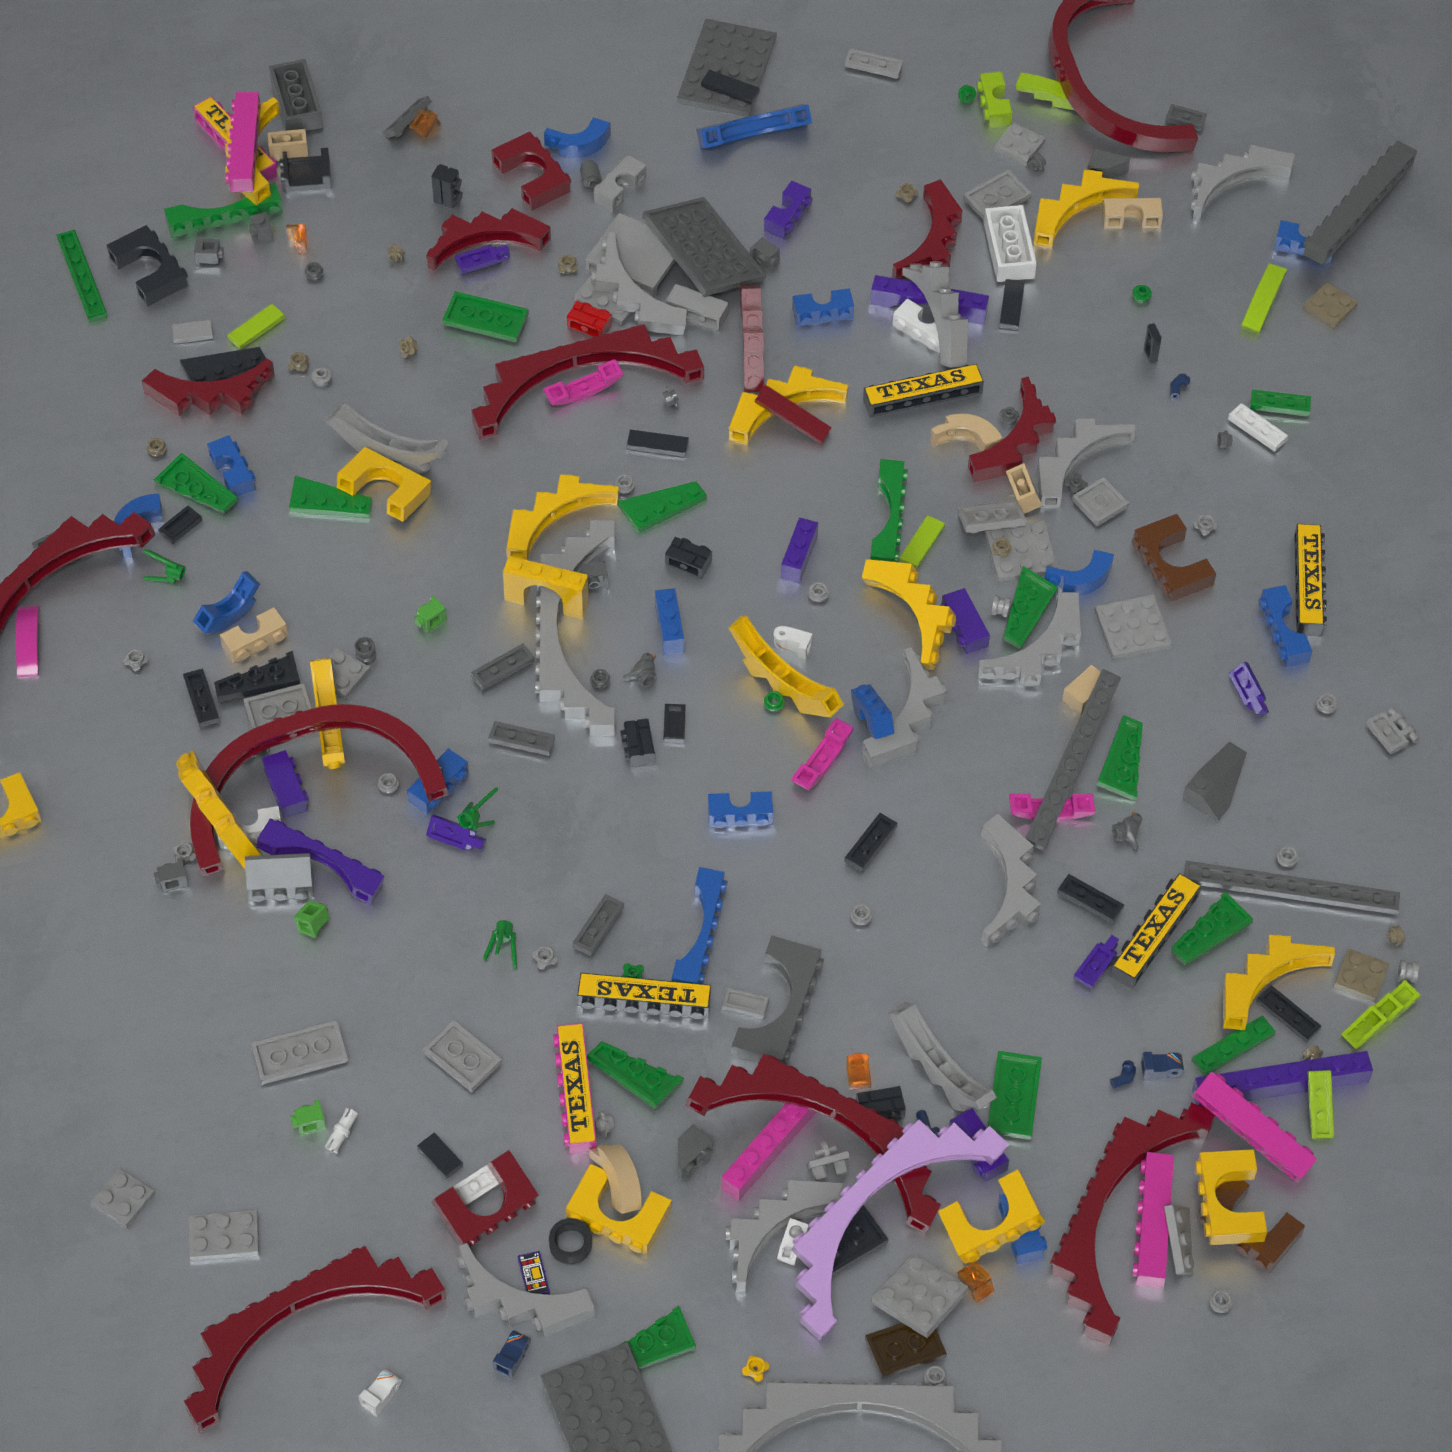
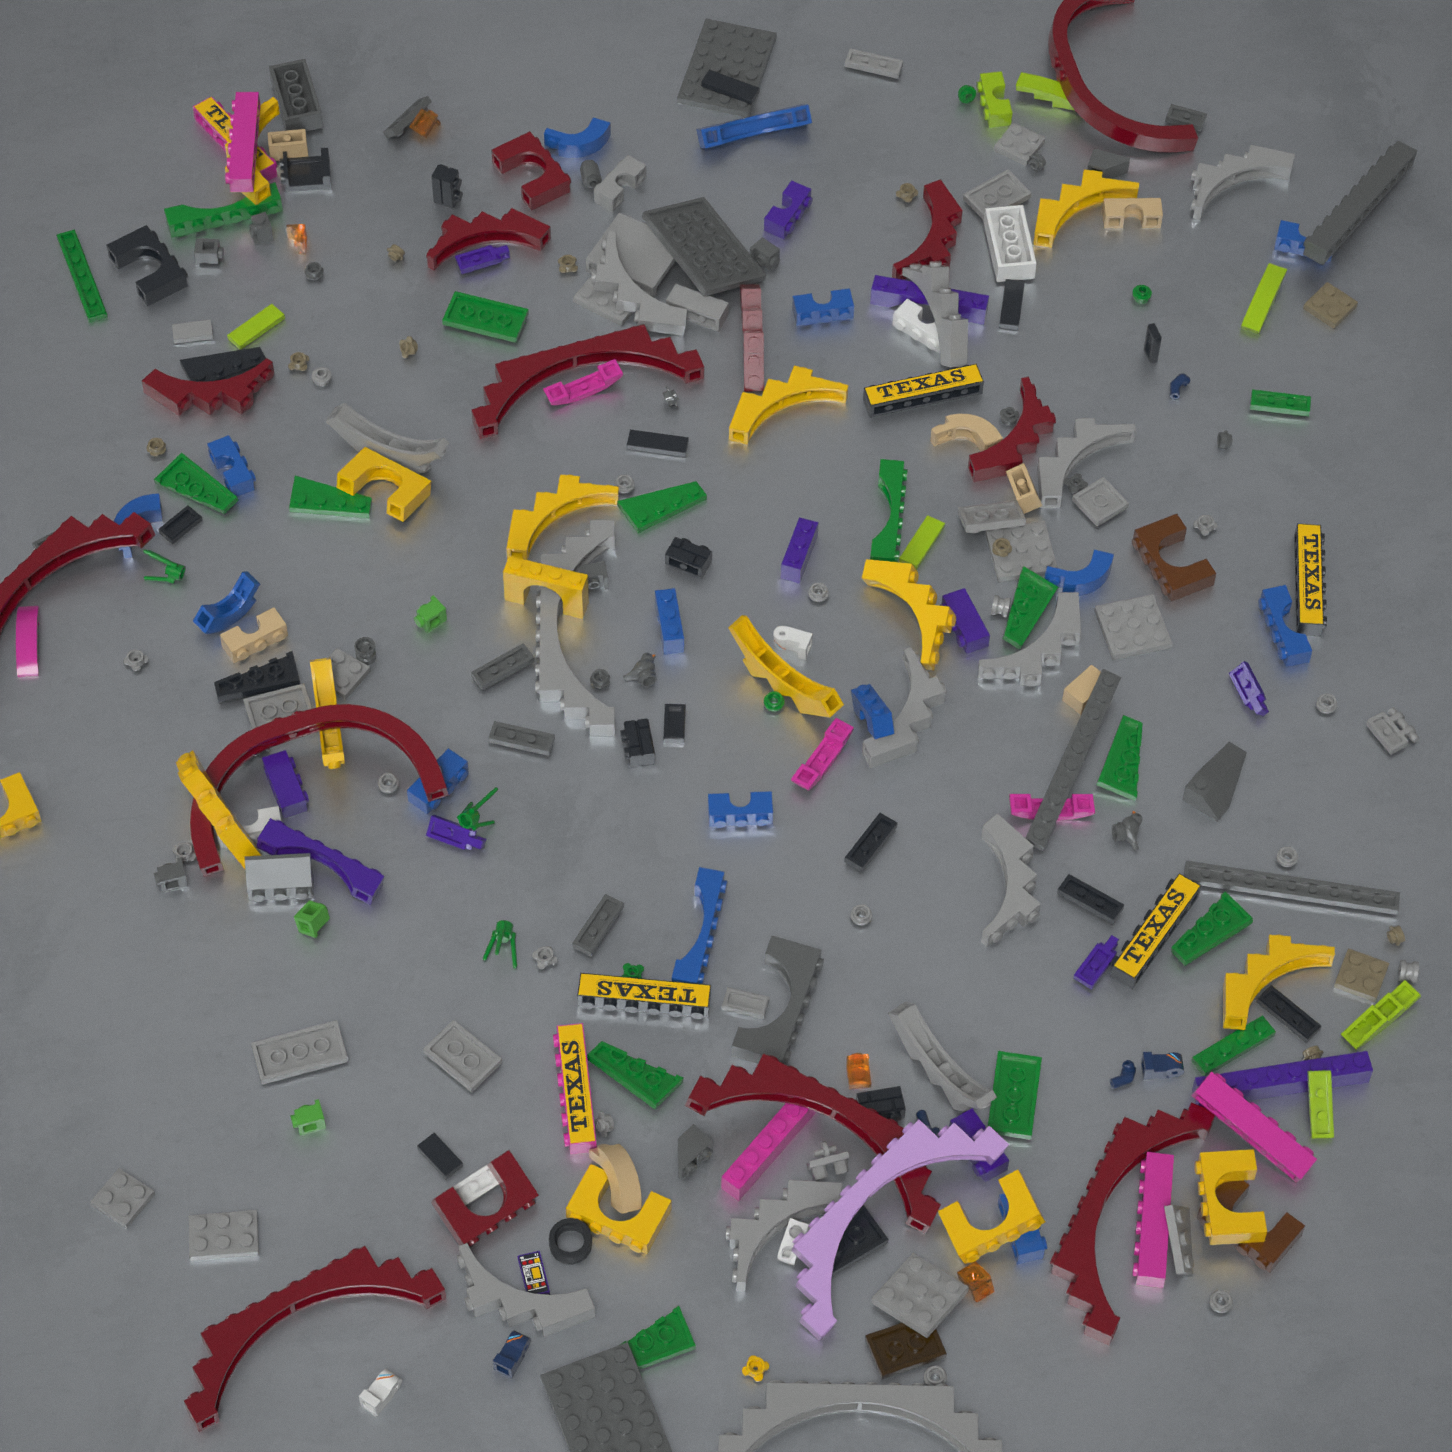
black plate [183,668,220,728] -> none
white pin [324,1108,358,1154] -> none
red brick [567,301,612,337] -> none
dark red tile [754,384,832,445] -> none
white plate [1228,403,1288,452] -> none

